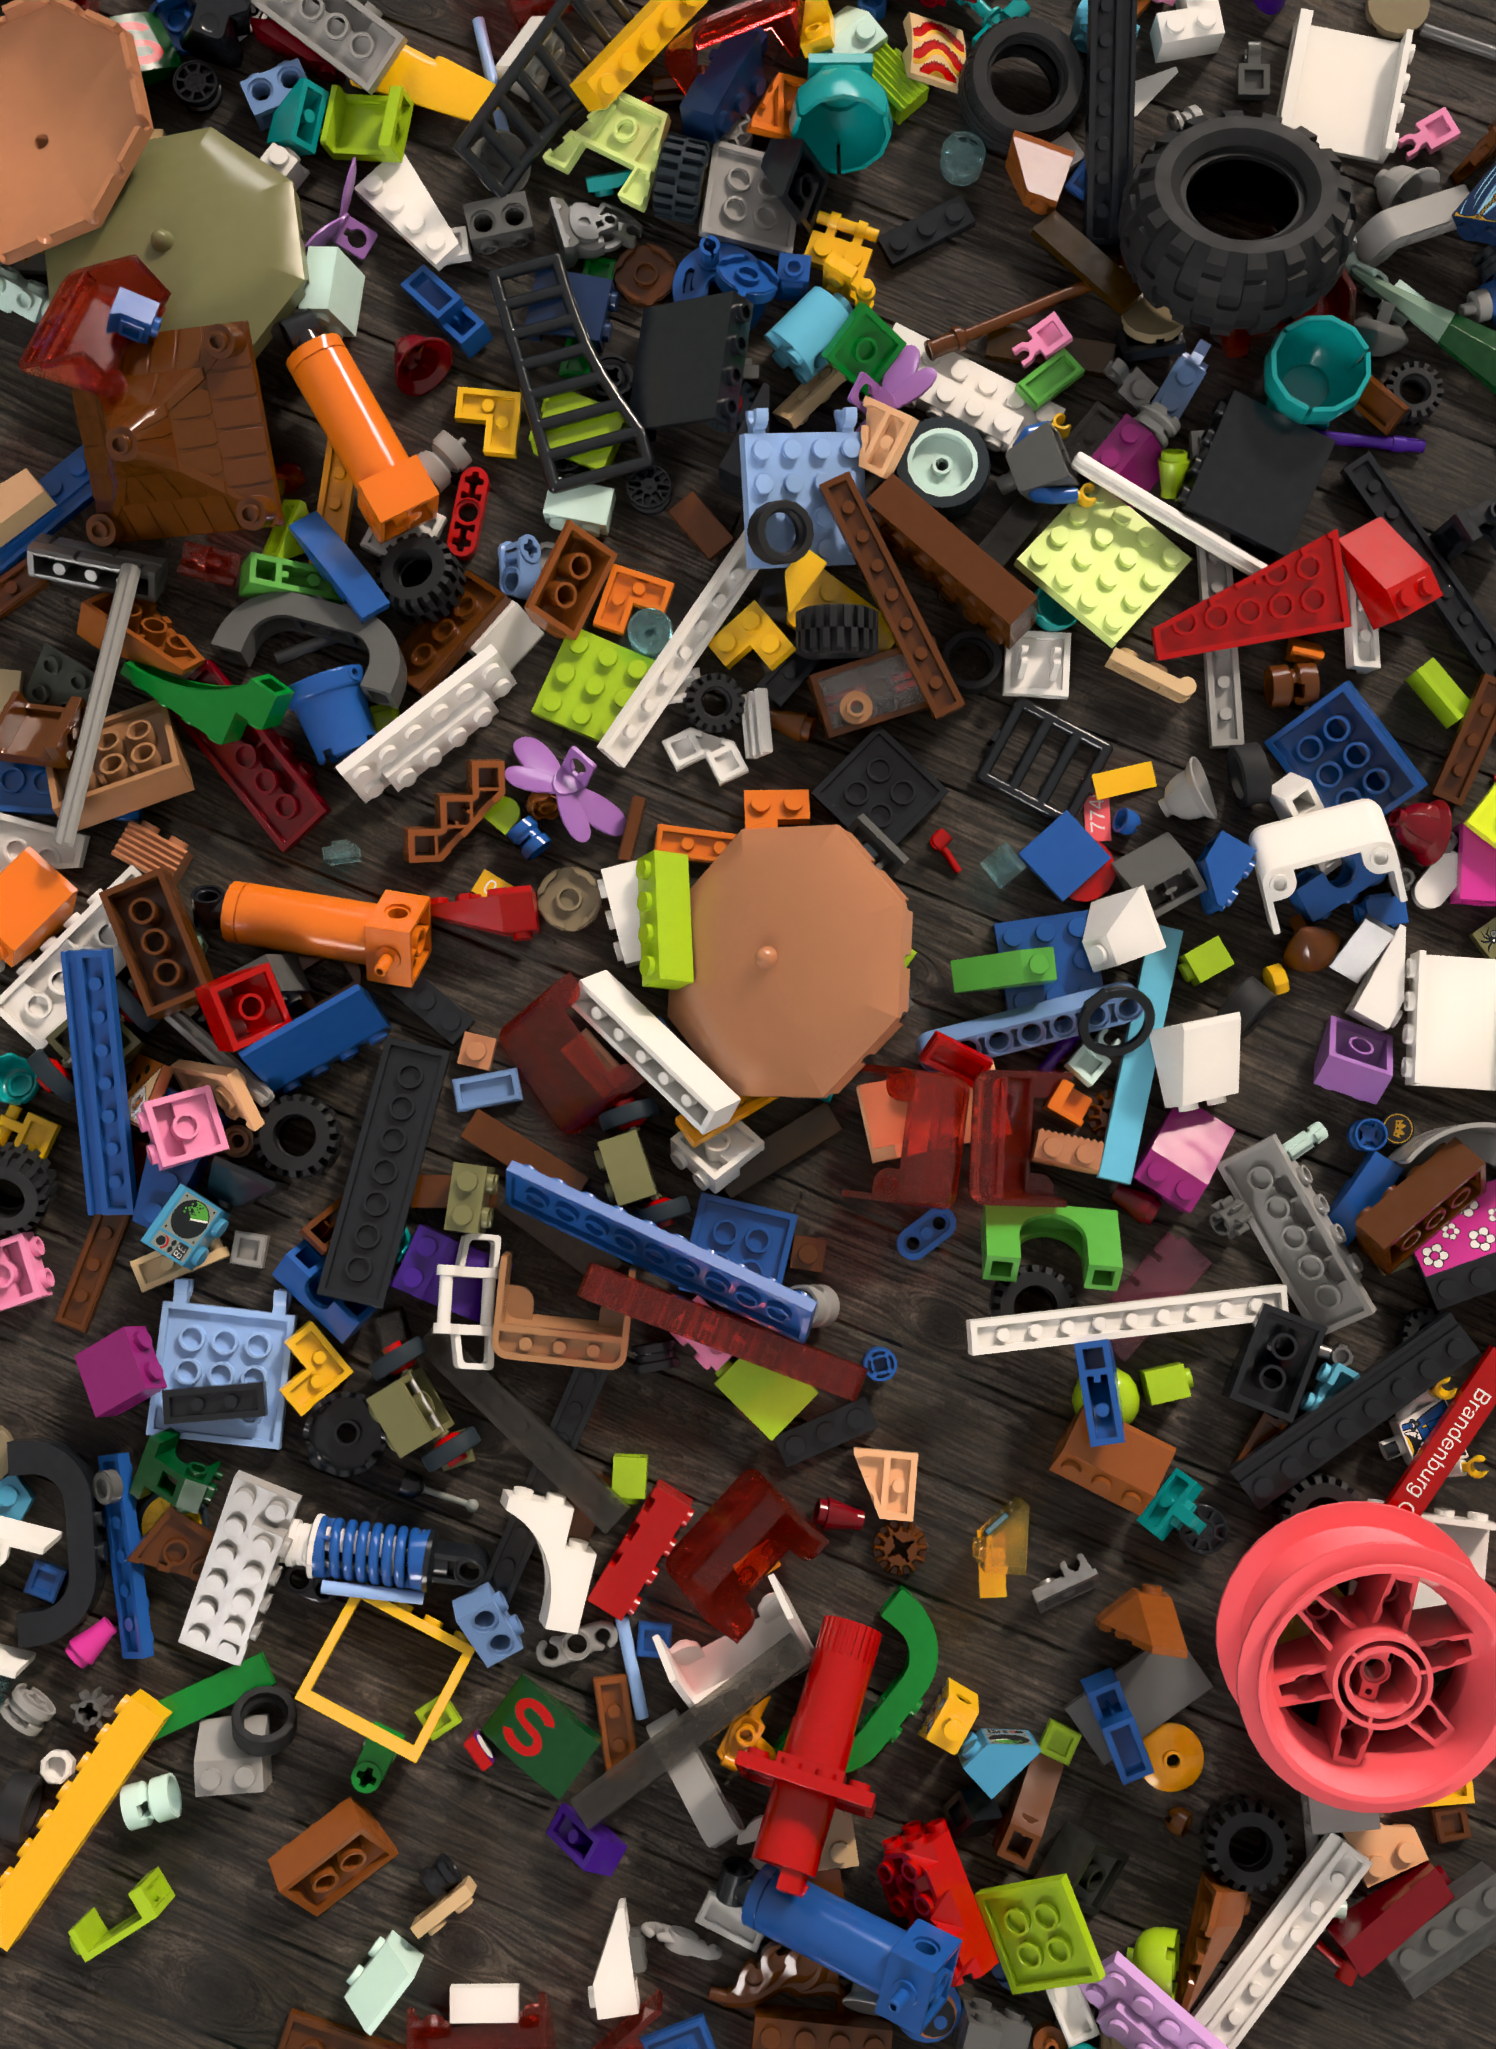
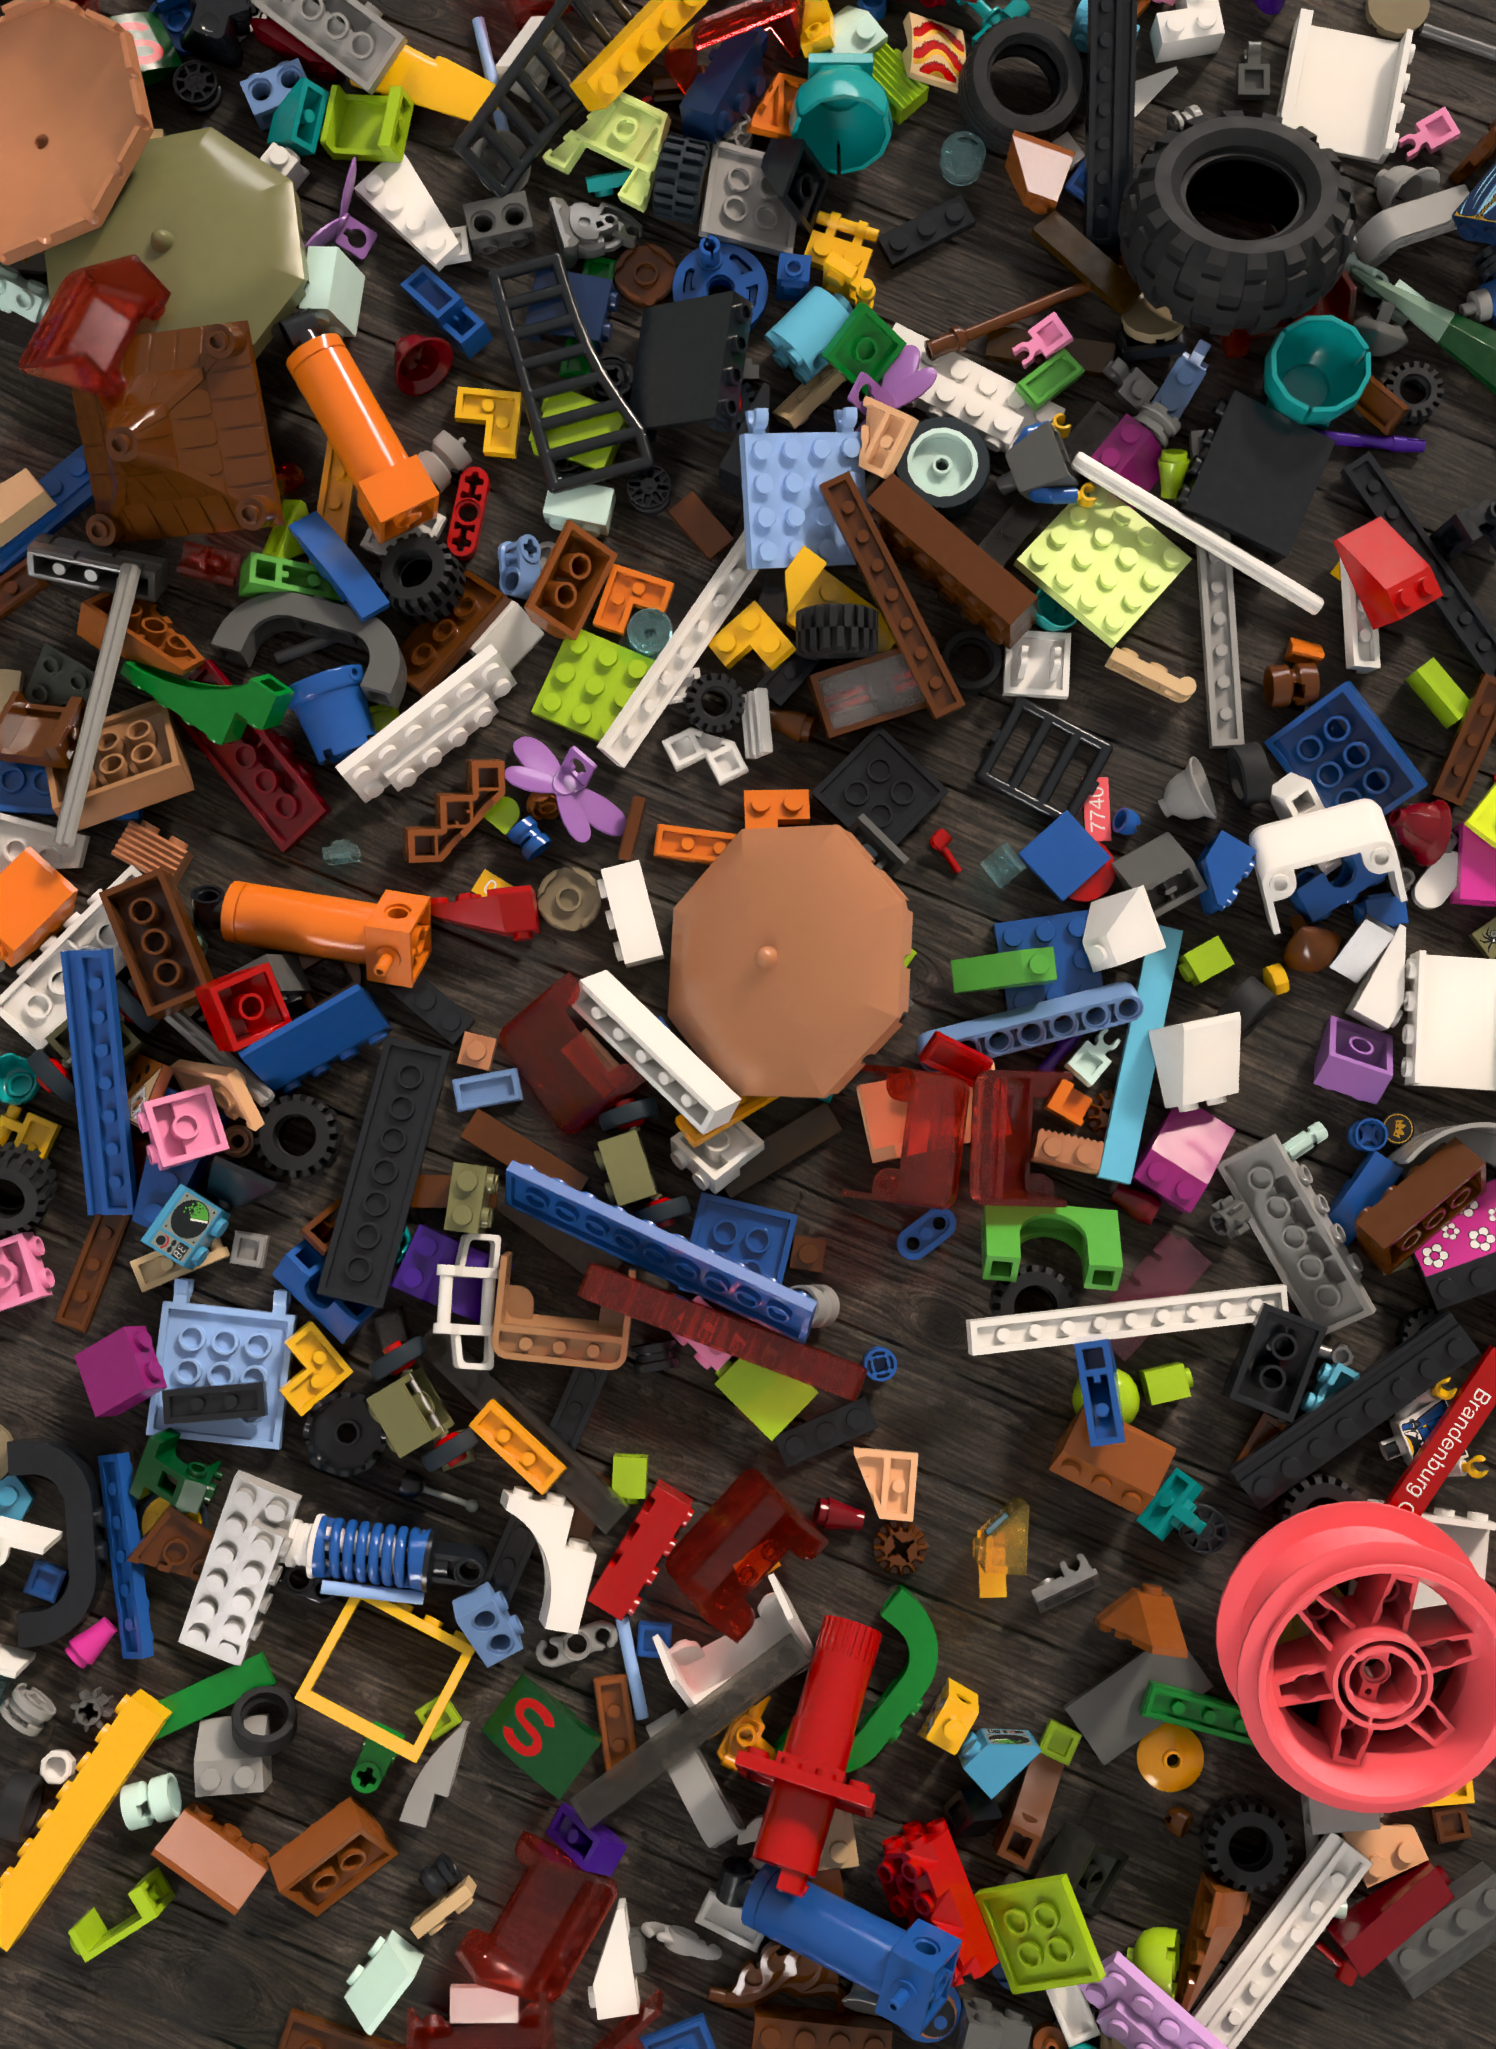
dark grey tile [92,1469,123,1505] -> none
window [106,287,162,344] -> none
red tile [463,1729,497,1771] -> none
lime brick [636,850,694,990] -> none
blue tile [715,254,779,304] -> none
black tyre [747,499,814,565] -> none
medium nougat plate [839,691,873,725] -> none
black piece [1077,985,1155,1057] -> none
blue slope [1080,1667,1154,1785] -> none
yellow sticker [1092,761,1157,800] -> none
red wing [1151,528,1351,661] -> none
none -> slope [151,1801,270,1916]
none -> light grey slope [399,1720,470,1828]
none -> clear red windscreen [455,1831,618,2004]
none -> light orange plate [468,1399,567,1495]
none -> green tile [1139,1679,1254,1746]

